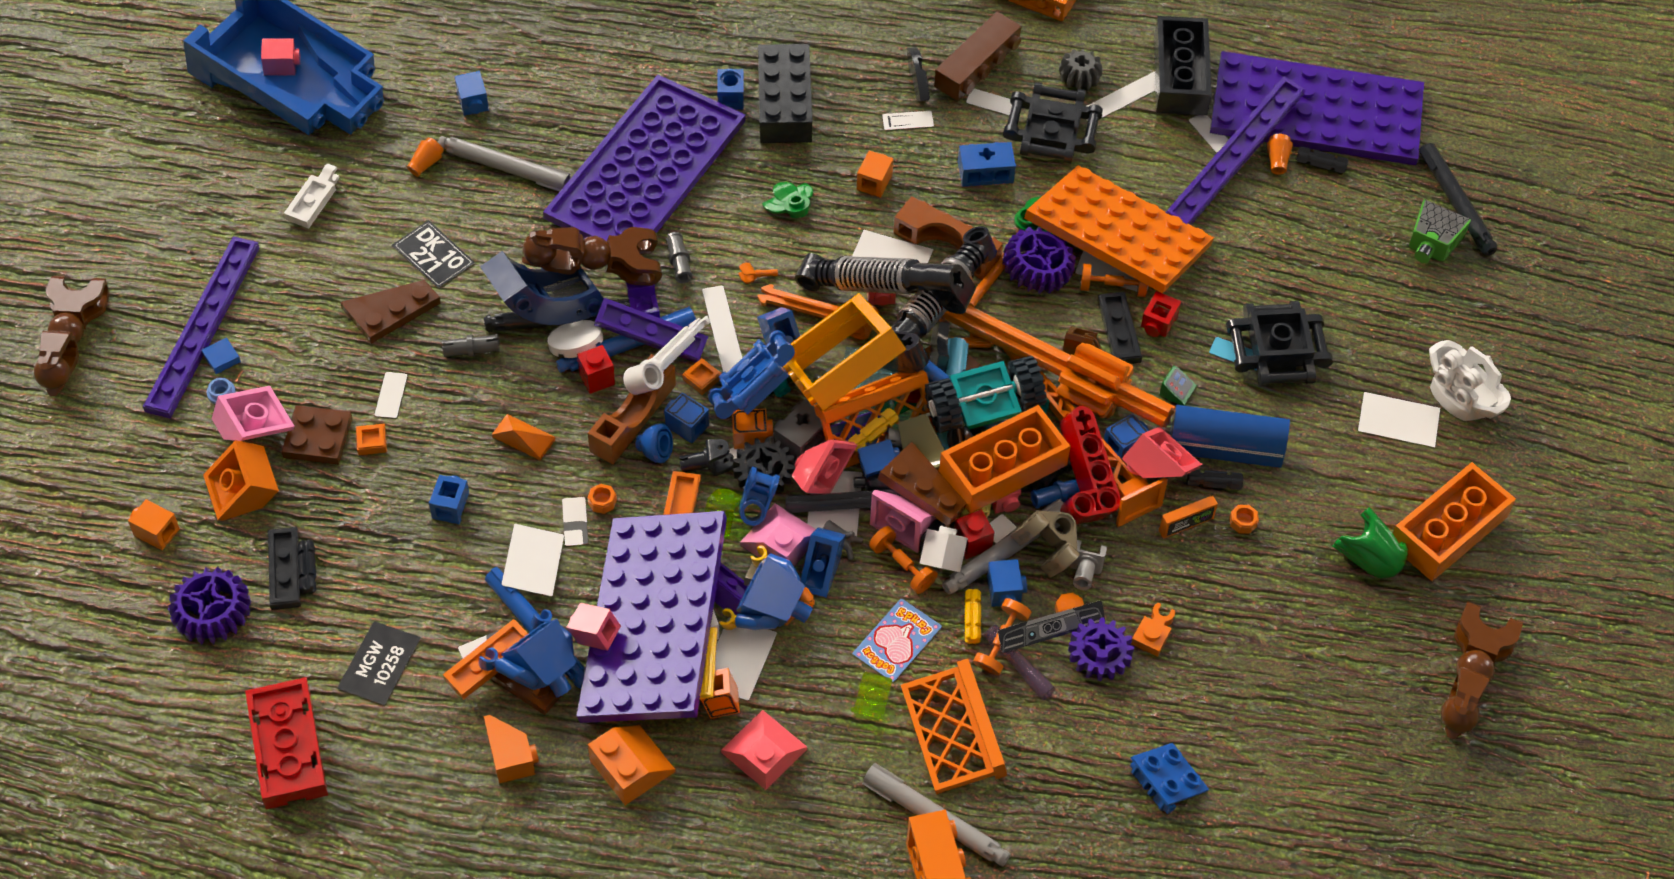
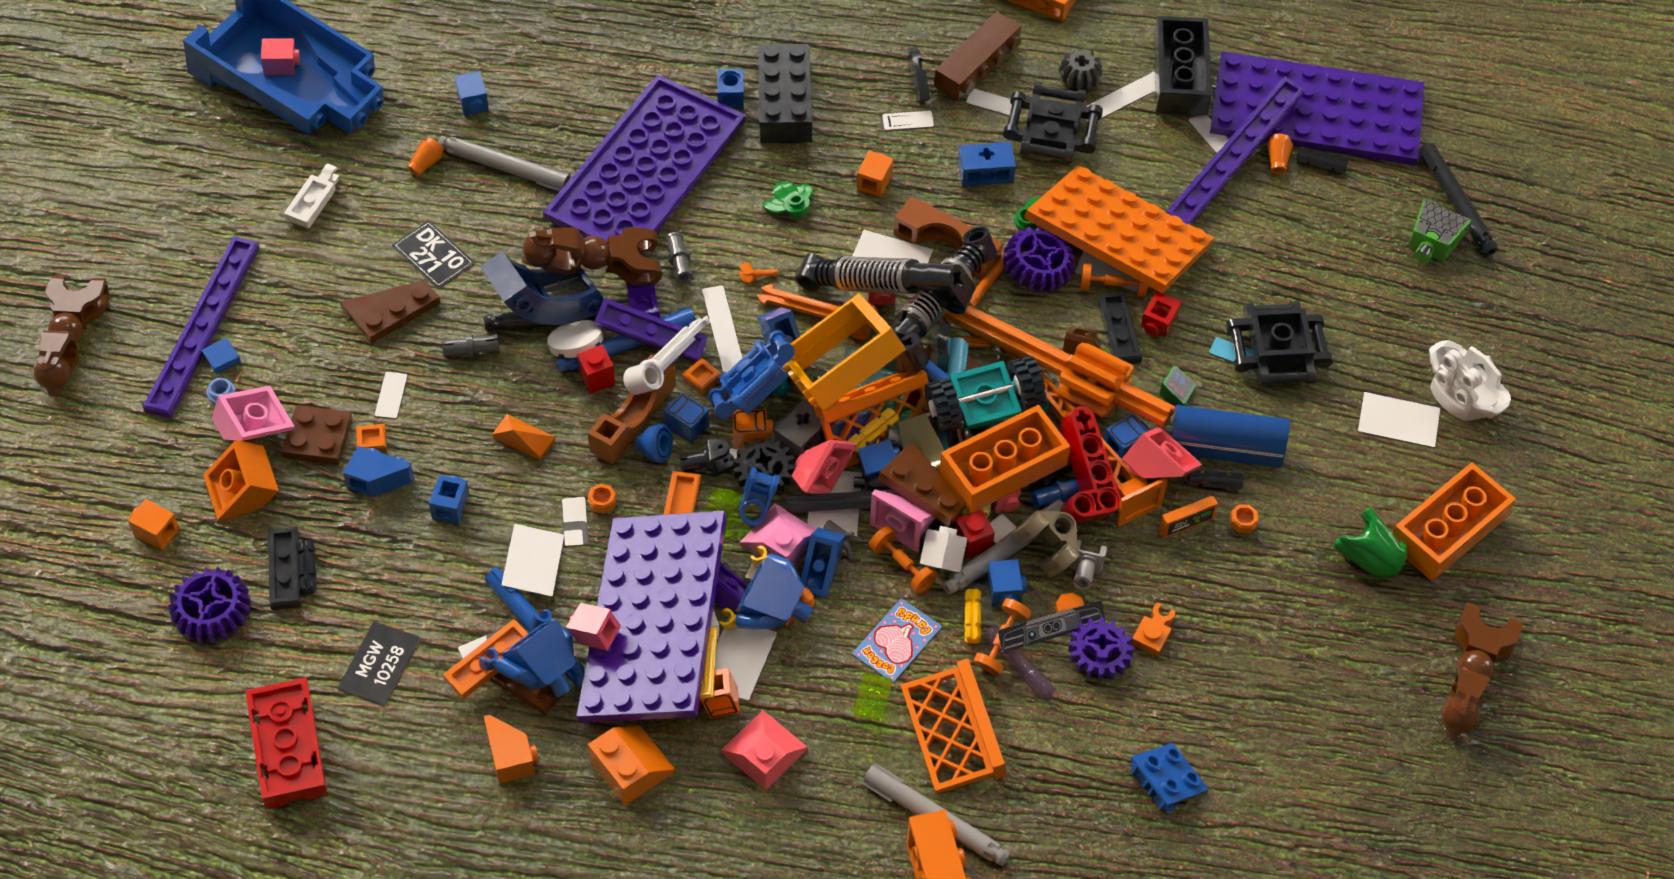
none -> blue slope [343,446,414,497]

